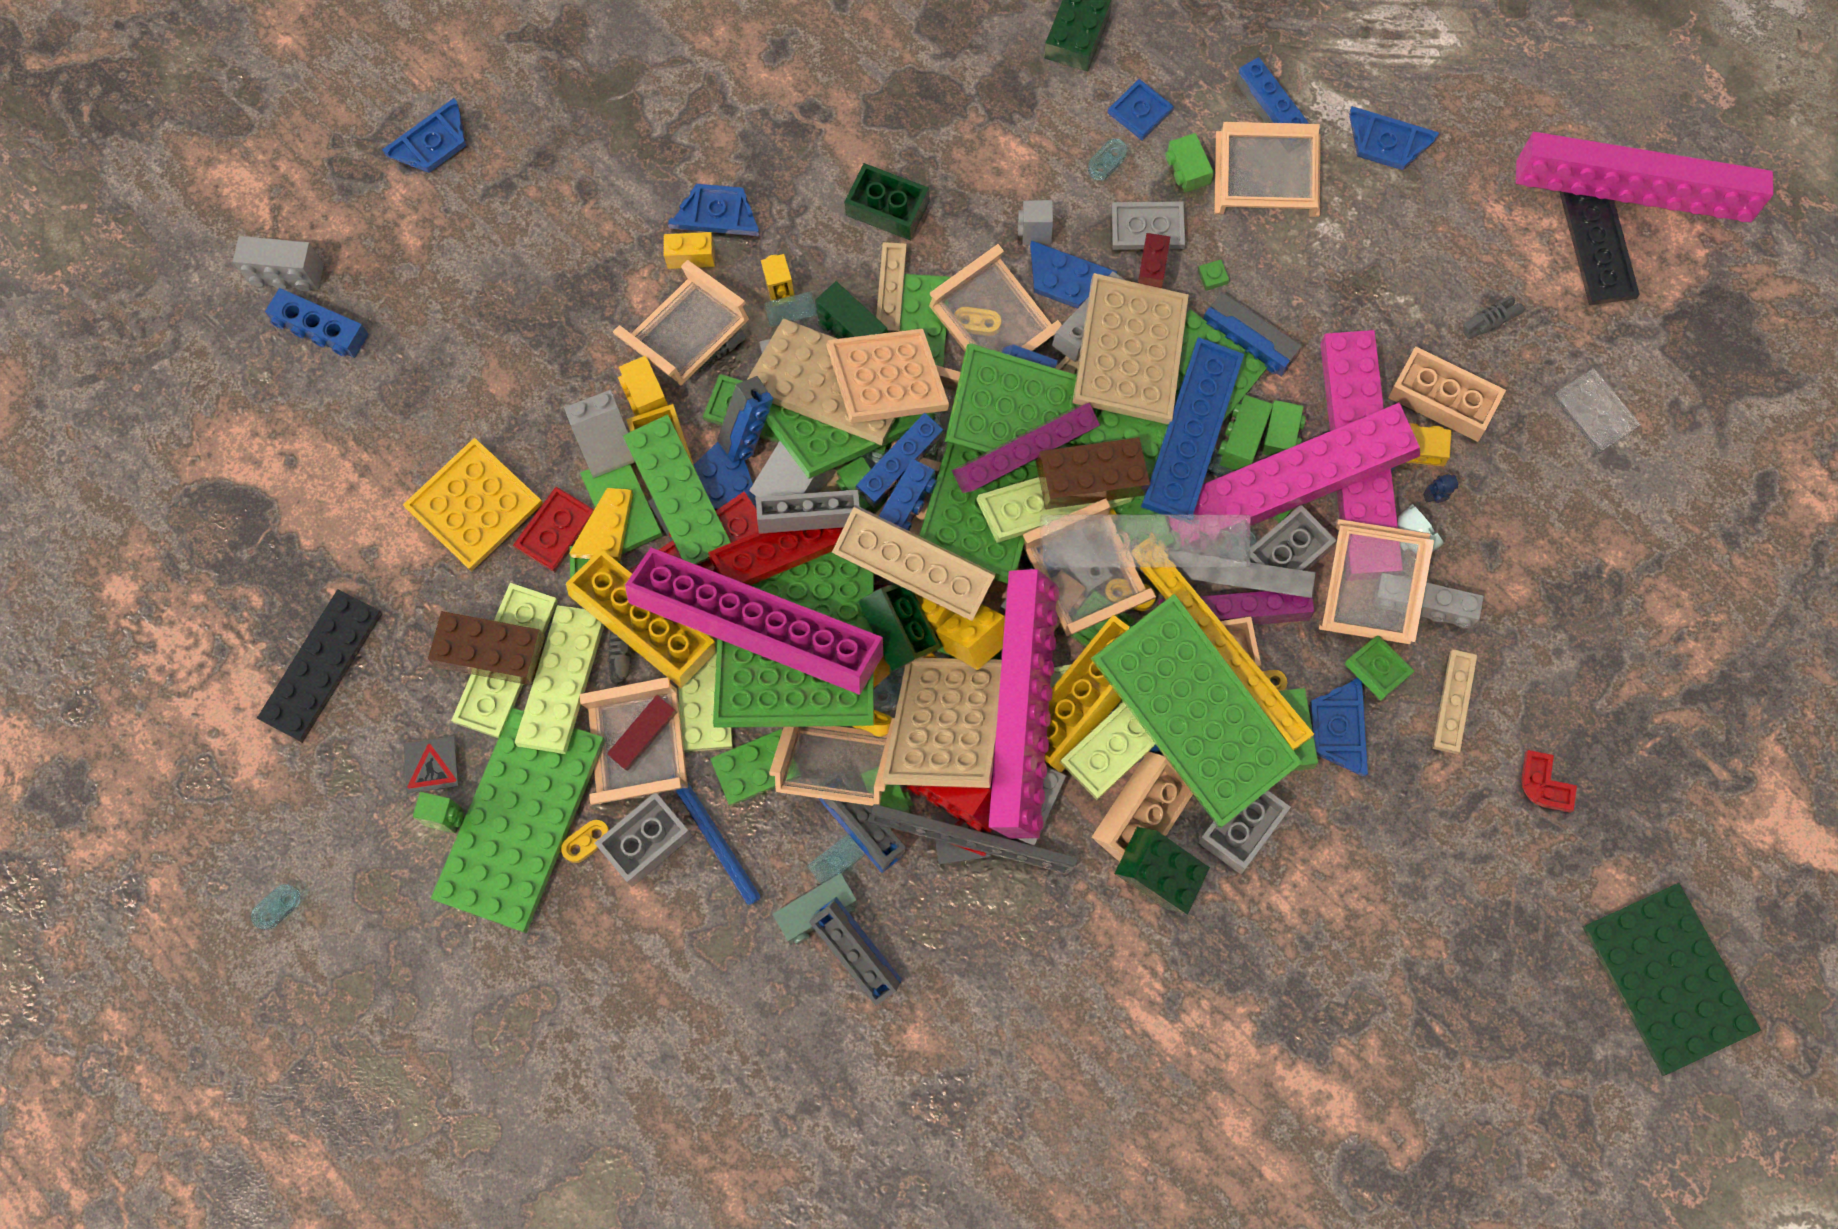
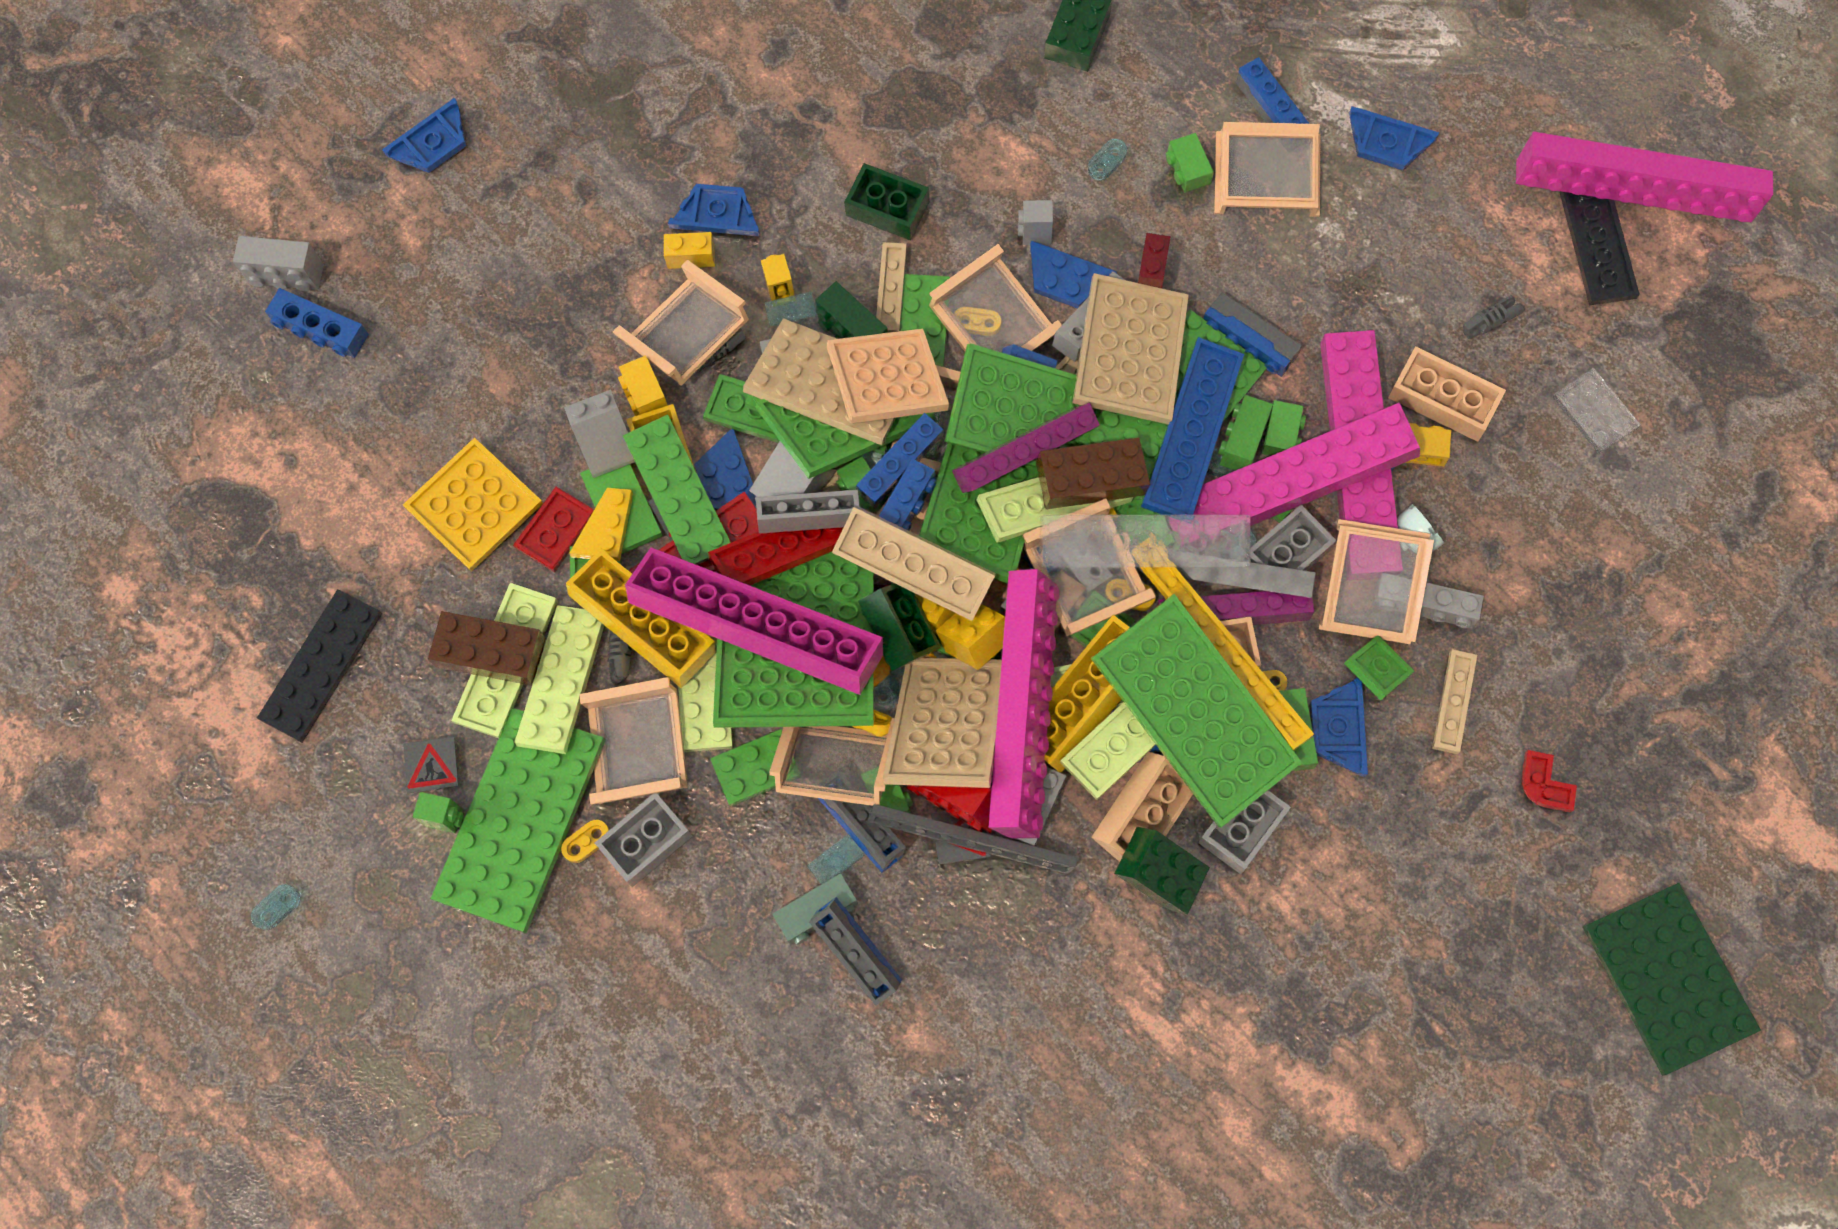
dark red tile [607,695,677,771] -> none
blue axle [669,774,760,905] -> none
piece [717,376,773,463] -> none
blue tile [1108,79,1174,141] -> none
light grey plate [1111,202,1185,250] -> none
bright green plate [1198,259,1229,291] -> none
dark blue plate [1423,473,1458,503] -> none

